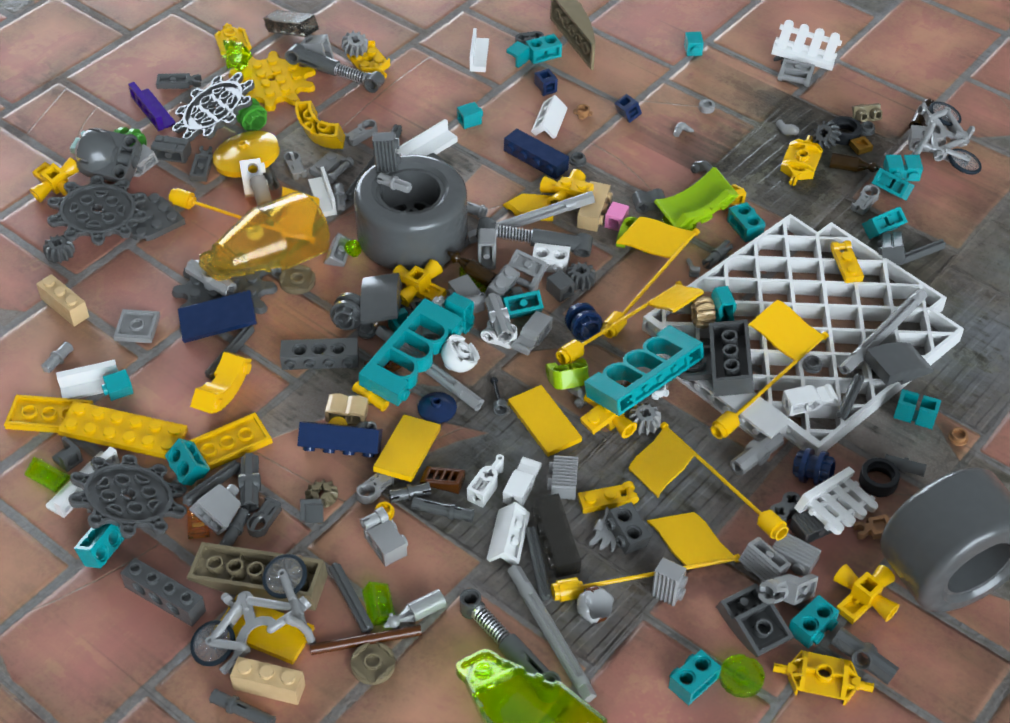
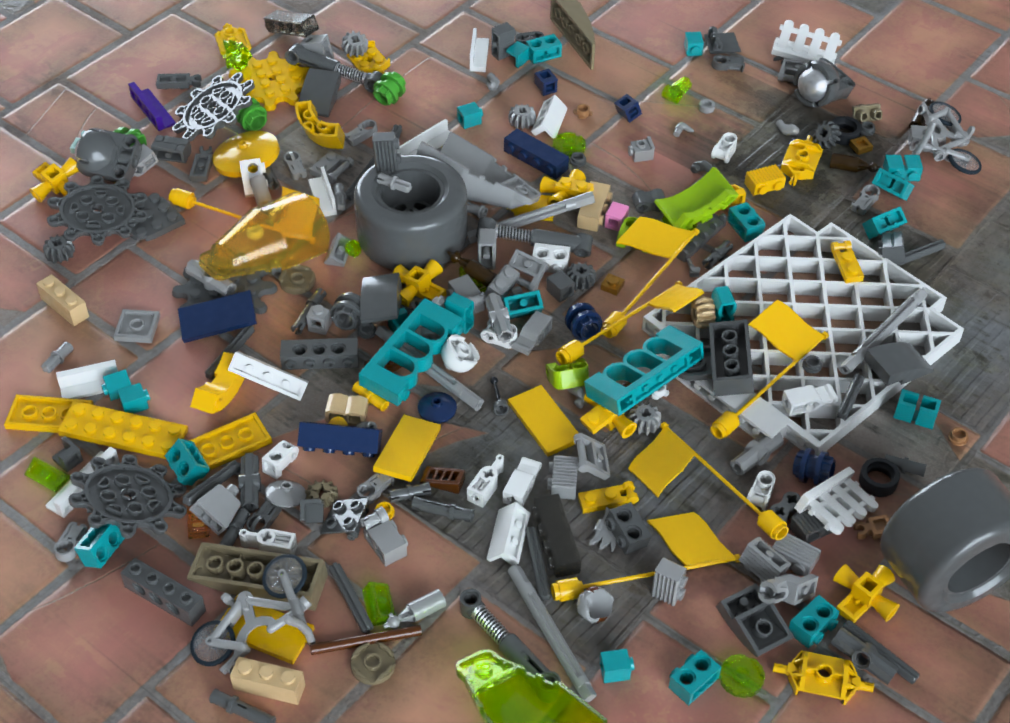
none -> light grey piece [54,522,88,562]
none -> teal brick [117,383,150,414]
none -> white panel [228,351,309,401]
none -> white piece [239,528,298,555]
none -> white leg [262,440,299,480]
none -> light grey dish [265,480,307,508]
none -> dark grey pin [291,288,327,335]
none -> dark grey slope [299,68,341,117]
none -> light grey brick [306,305,332,335]
none -> dark grey hinge [320,498,370,541]
none -> bright green piece [373,72,406,105]
none -> light grey windscreen [416,131,541,209]
none -> light grey arm [487,73,500,91]
none -> dark grey brick [492,22,516,61]
none -> light grey gear [508,104,536,130]
none -> clear neon green tile [553,132,586,158]
none -> light grey plate [573,433,611,480]
none -> teal brick [599,649,635,683]
none -> pearl gold plate [600,273,625,296]
none -> light grey brick [628,136,655,162]
none -> clear neon green piece [662,76,692,104]
none -> dark grey hinge [676,213,727,262]
none -> dark grey hinge [704,26,741,54]
none -> dark grey piece [711,55,745,72]
none -> white piece [711,132,737,163]
none -> yellow brick [744,164,786,196]
none -> white piece [745,470,776,511]
none -> dark grey piece [793,58,855,108]
none -> dark grey axle [843,620,920,684]

